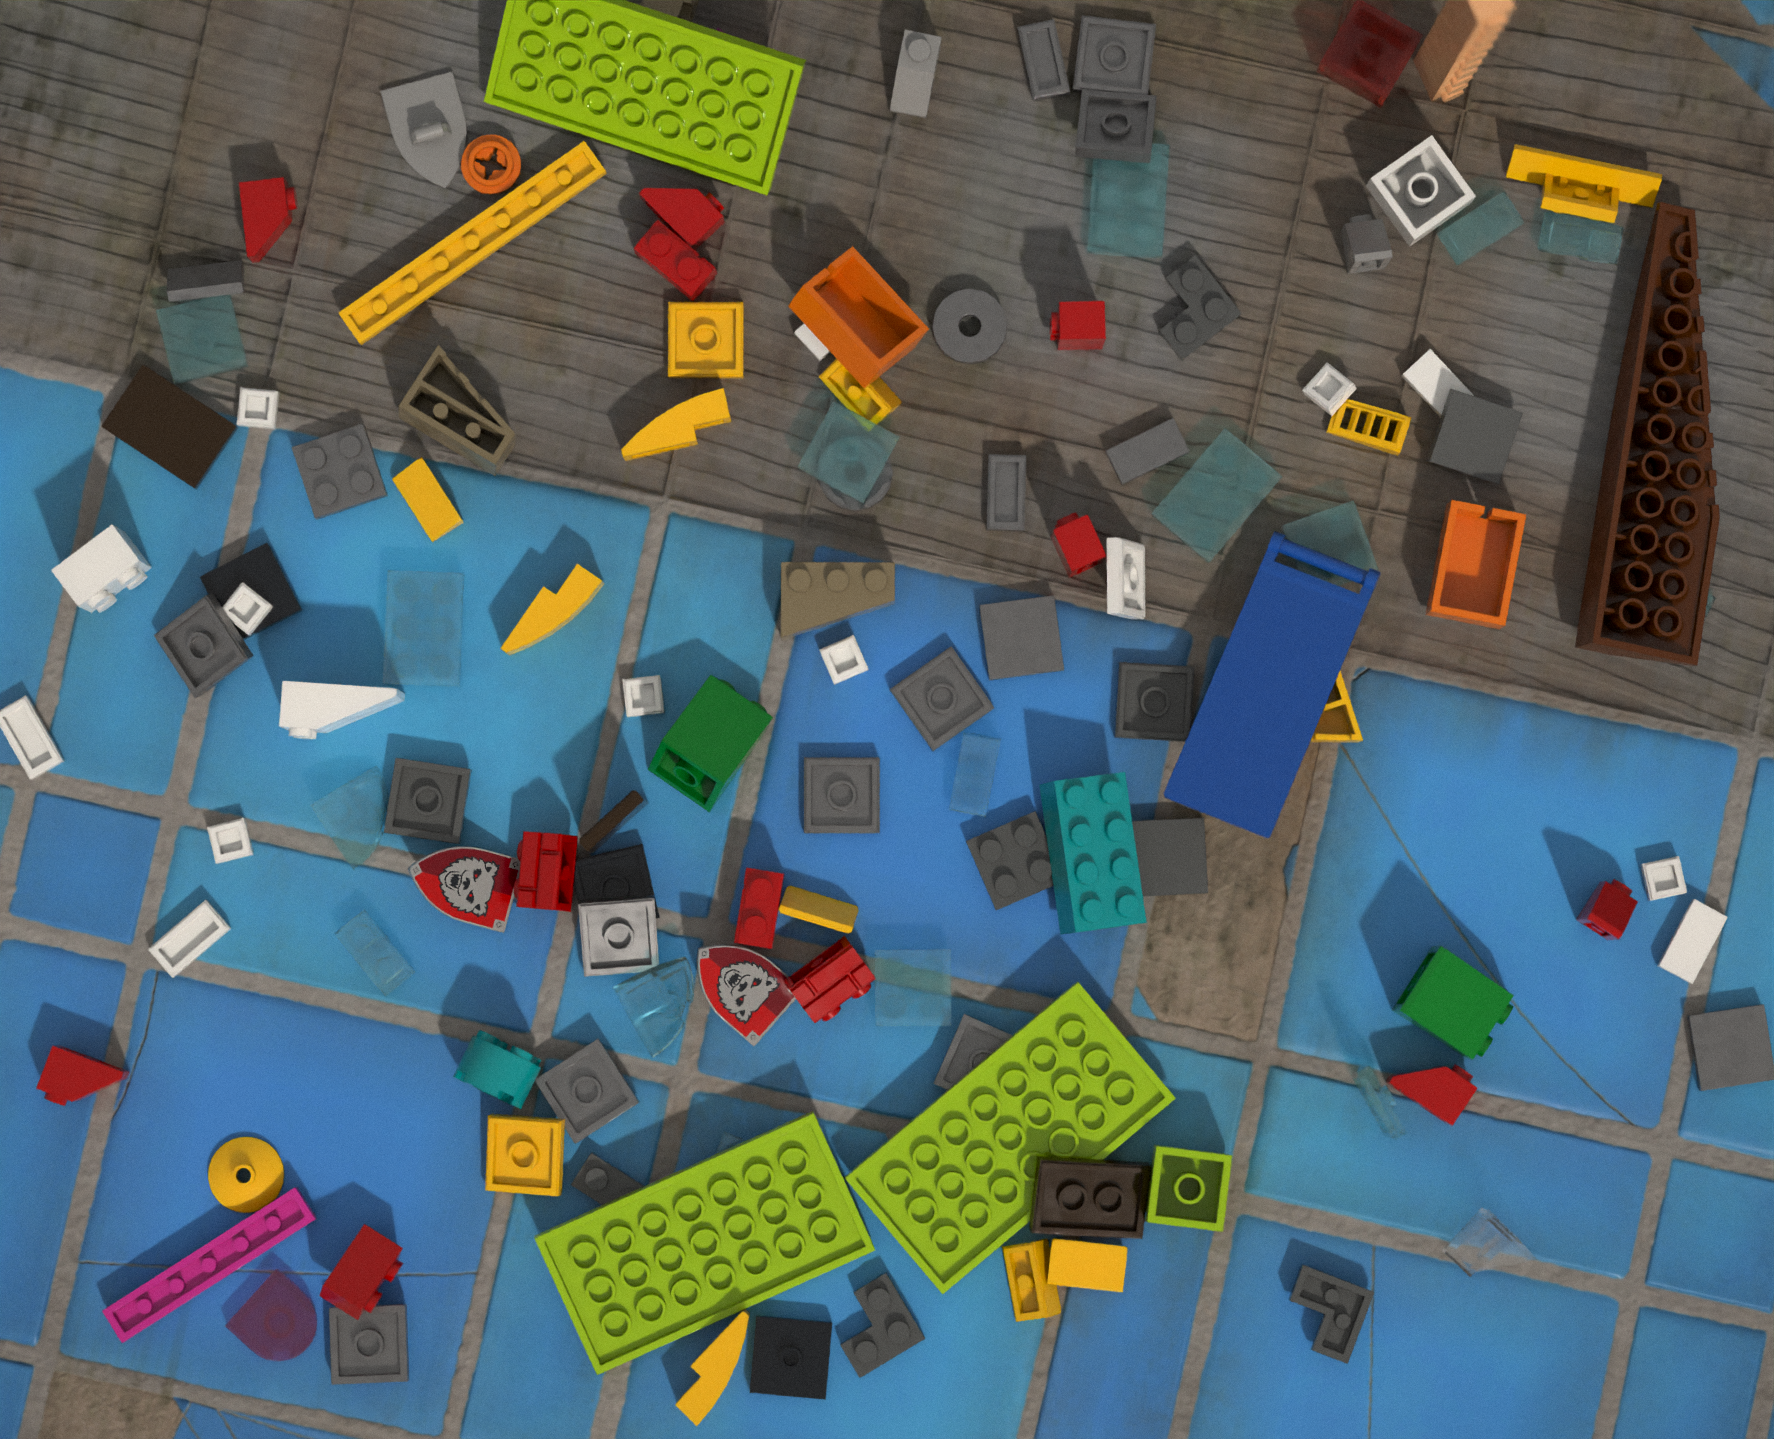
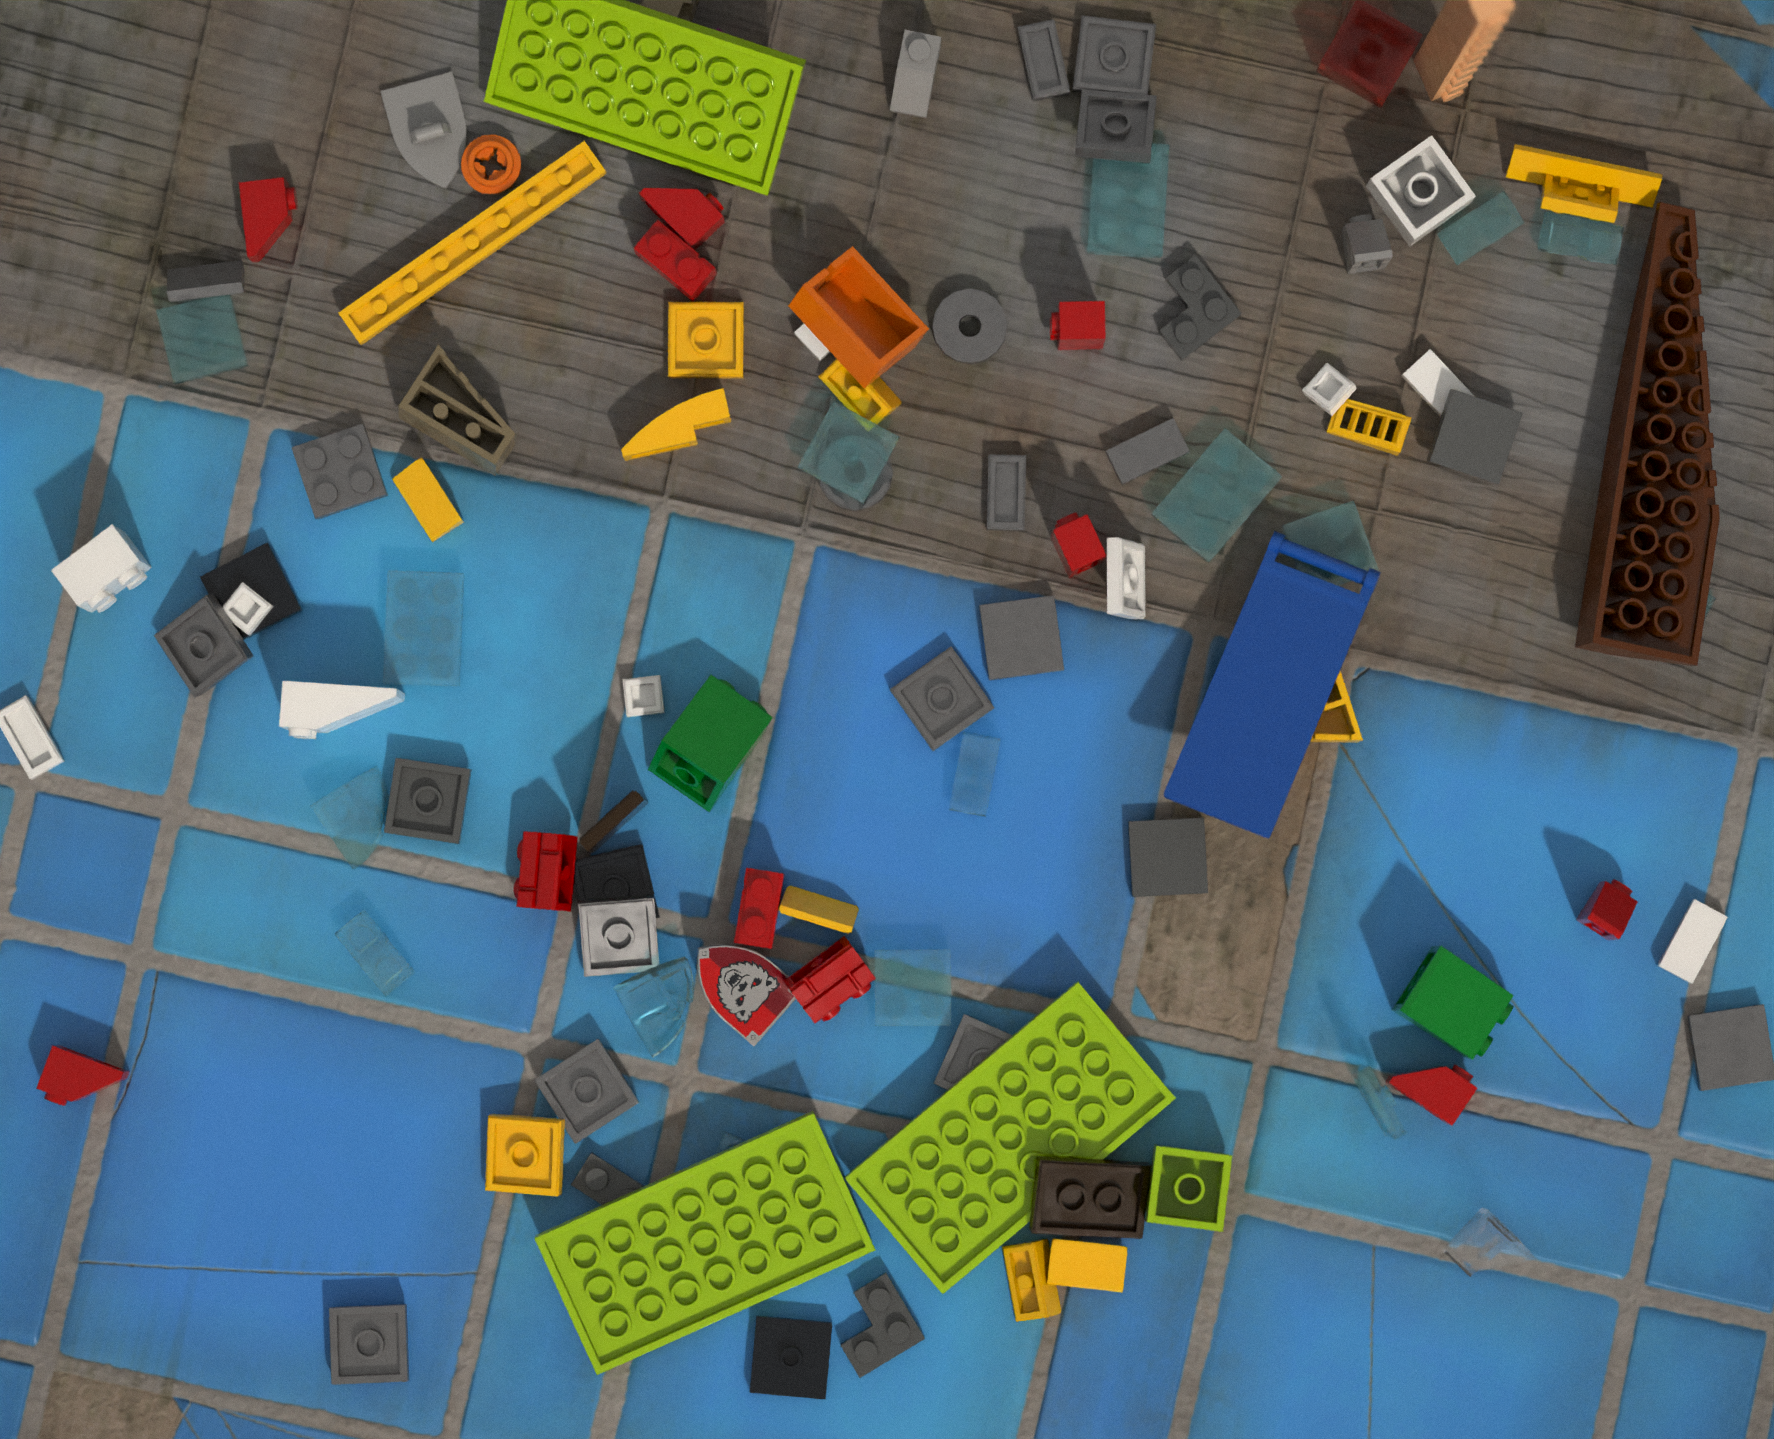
dark brown tile [101,364,238,490] -> none
dark pink plate [102,1187,317,1343] -> none
white tile [148,900,232,978] -> none
white tile [207,818,254,864] -> none
yellow dish [208,1137,284,1213] -> none
clear pink tile [225,1268,317,1361] -> none
white tile [237,387,280,430] -> none
red brick [319,1224,403,1320] -> none
shield [408,846,520,933] -> none
teal brick [453,1030,541,1109] -> none
yellow slope [500,564,604,655] -> none
yellow slope [675,1309,750,1426] -> none
dark tan wedge [781,562,895,641] -> none
flat silver tile [804,757,880,833] -> none
white tile [819,635,869,685] -> none
dark grey plate [966,811,1053,911] -> none
teal brick [1039,772,1147,935] -> none
dark grey tile [1115,662,1195,742] -> none
dark grey plate [1288,1264,1374,1364] -> none
orange piece [1425,500,1527,629] -> none
white tile [1640,856,1687,901] -> none

